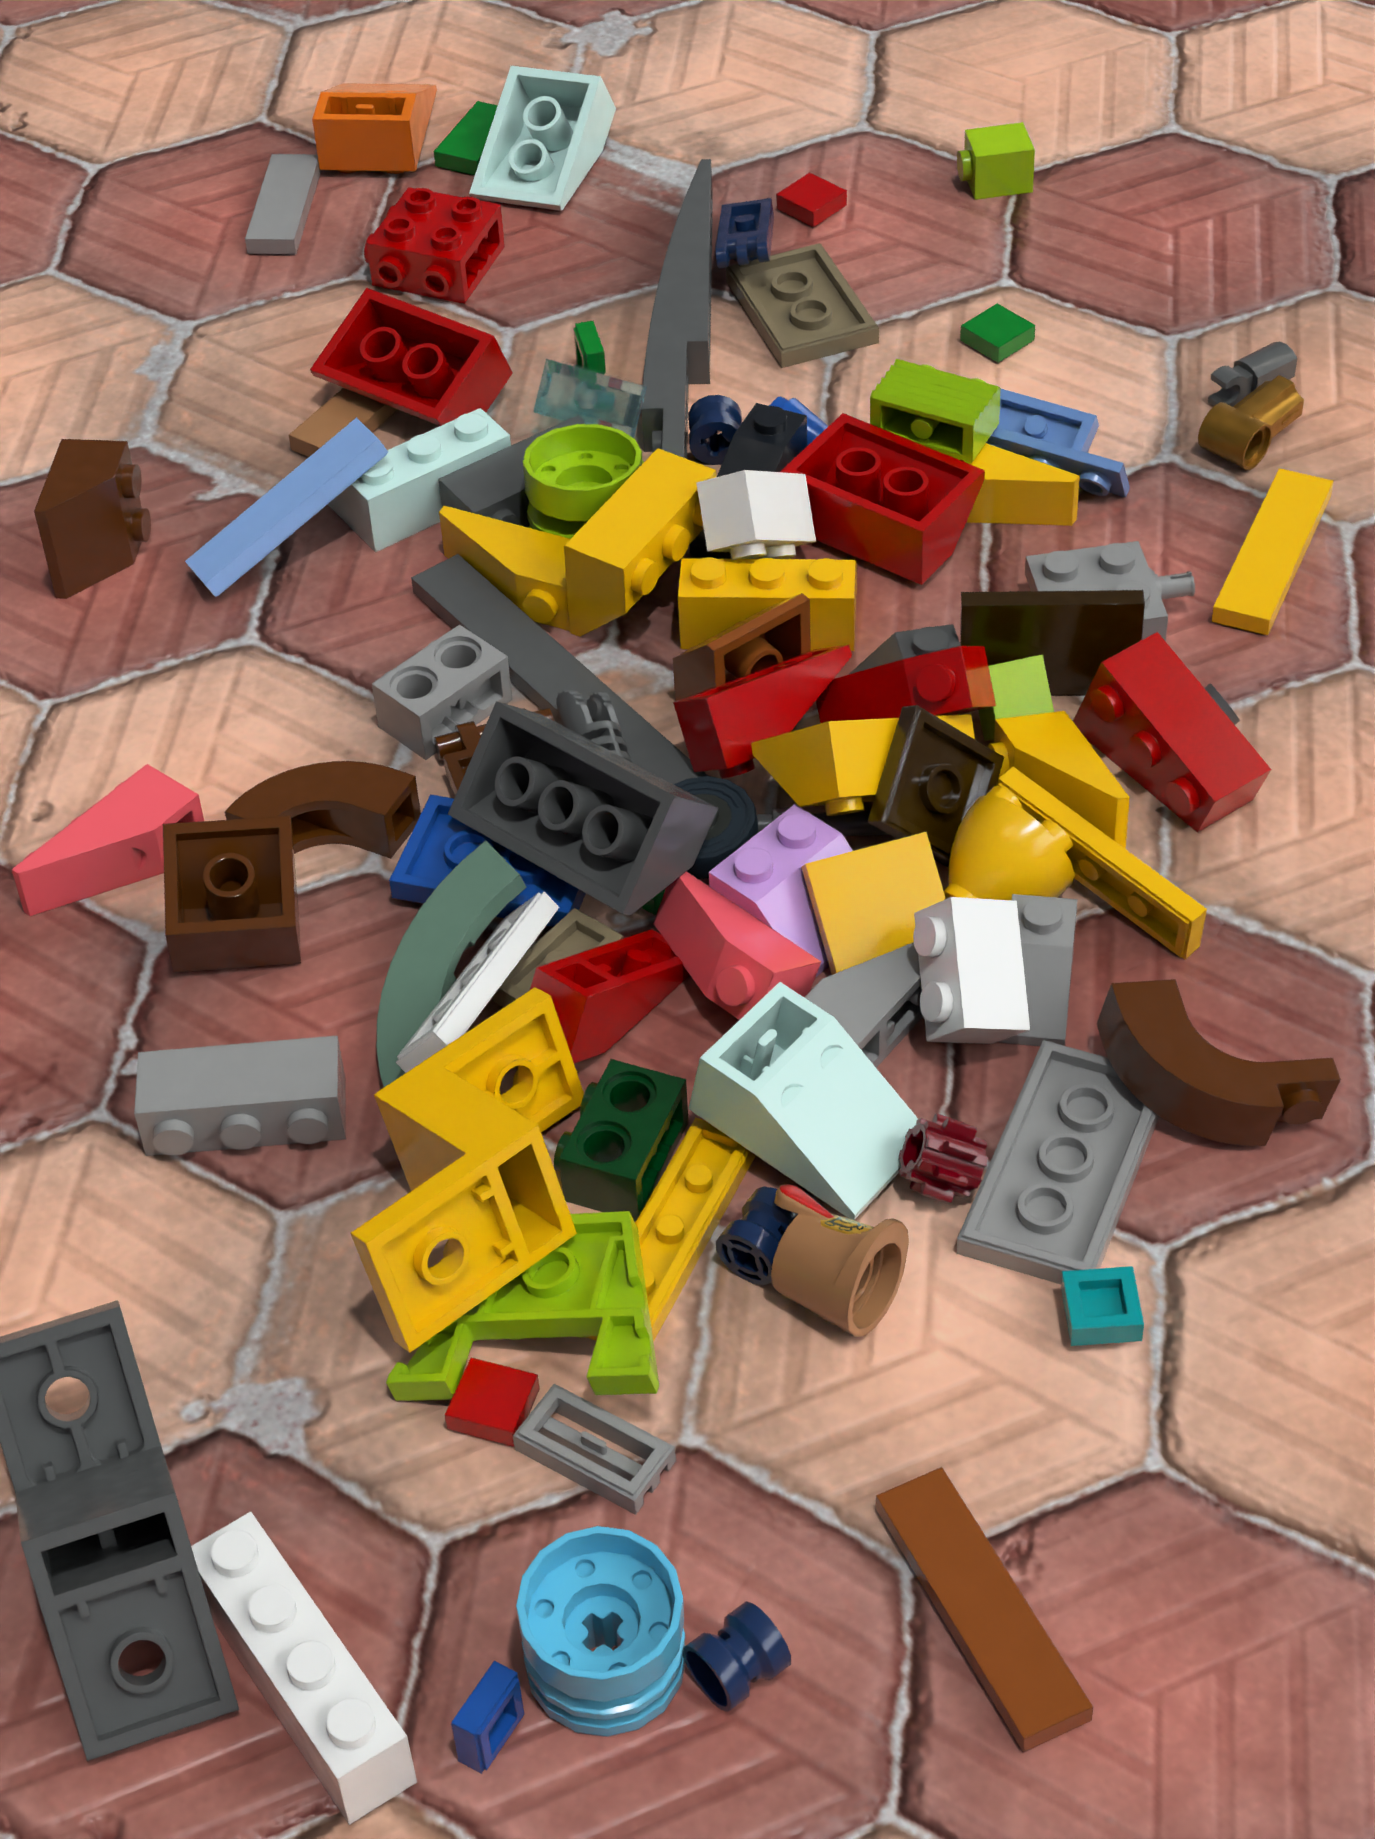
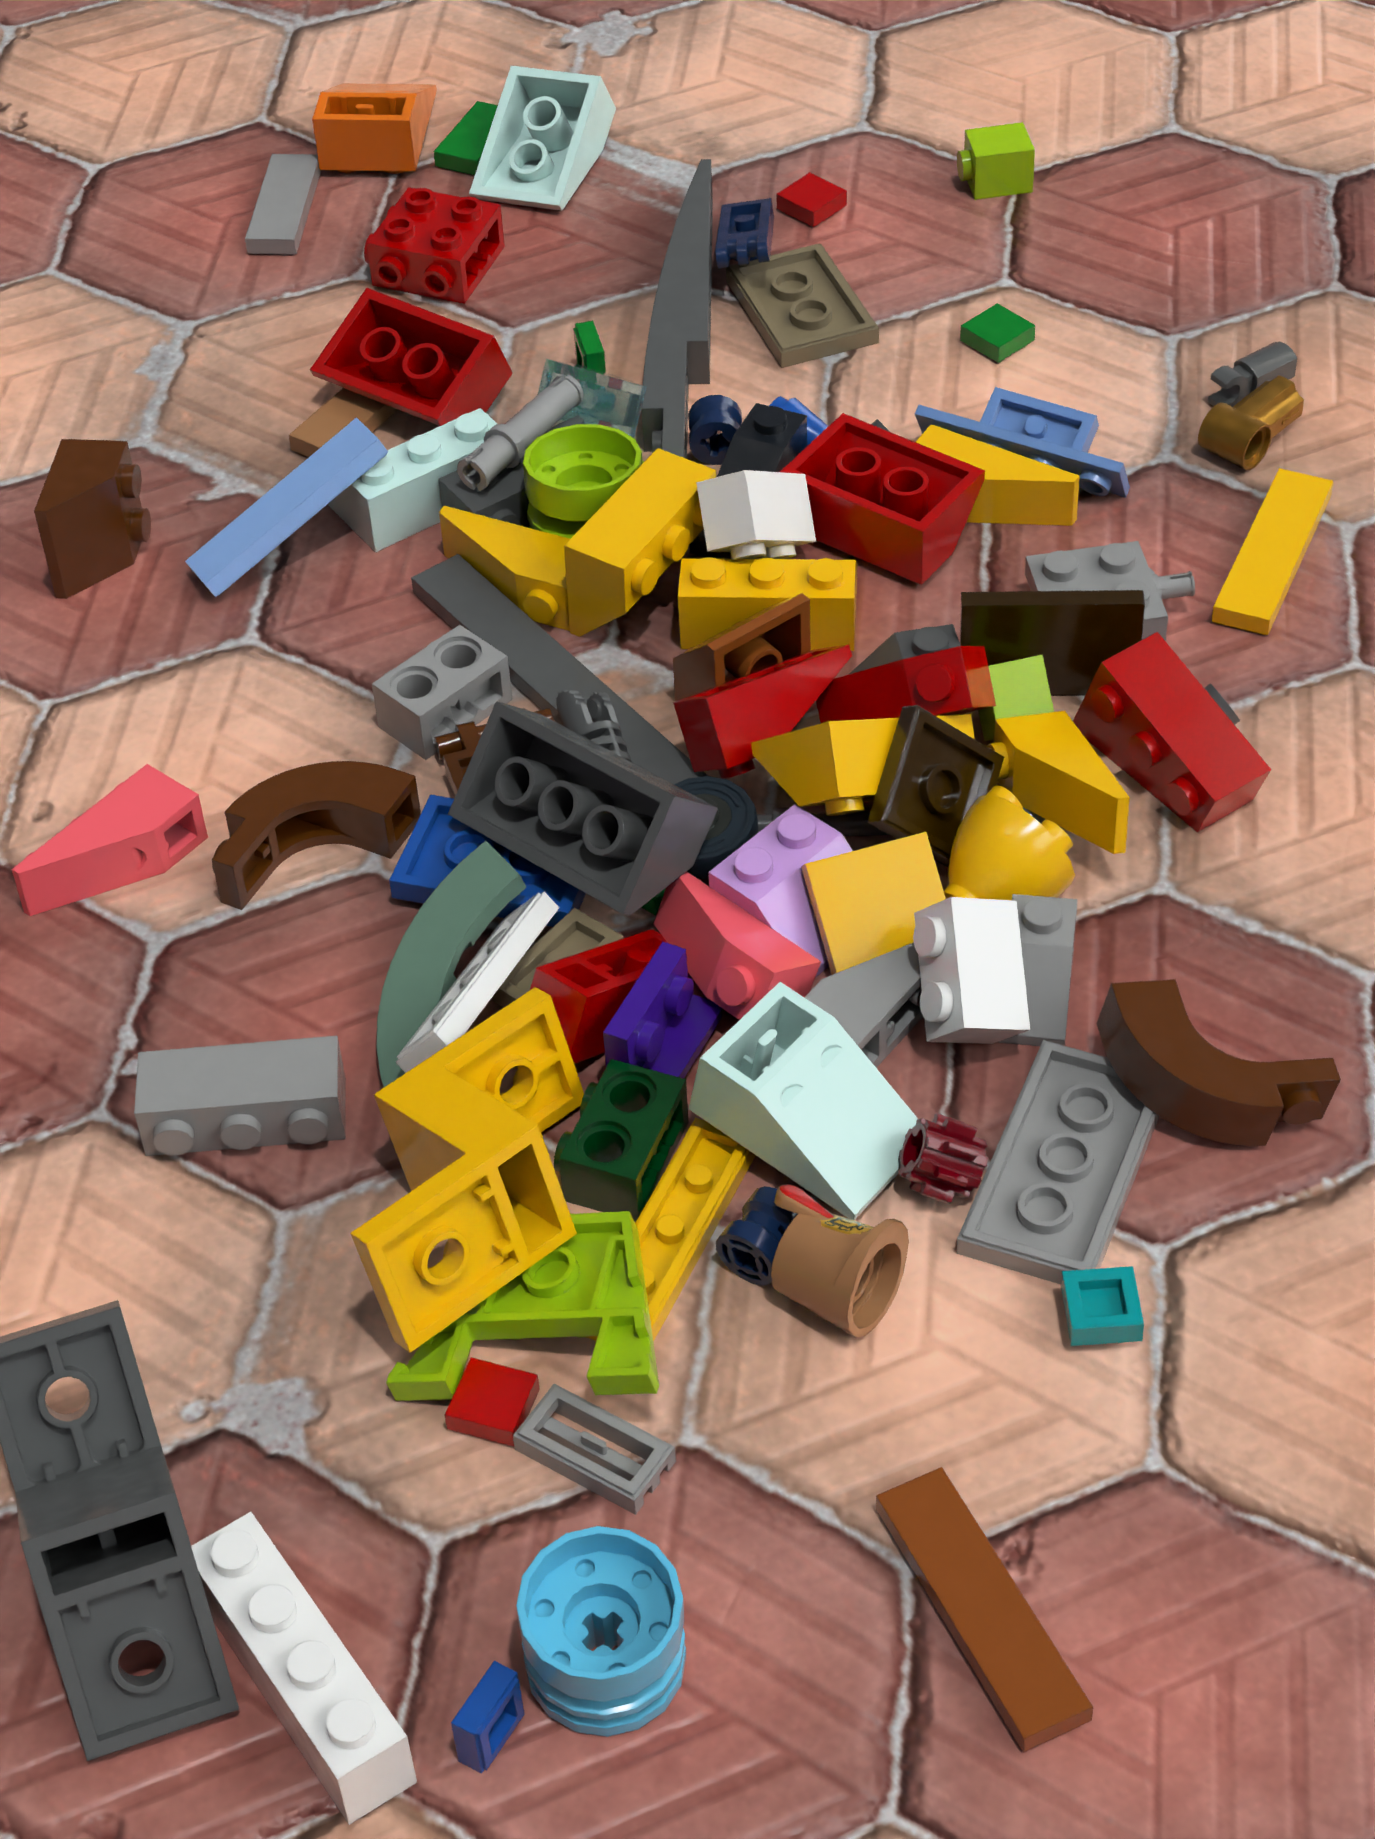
reddish brown slope [163,816,301,972] -> none
dark blue wheel [683,1601,791,1712] -> none
lime brick [870,359,1001,464] -> none
yellow tile [997,767,1207,959] -> none
none -> light grey pin [457,374,584,491]
none -> dark purple bracket [603,941,722,1079]

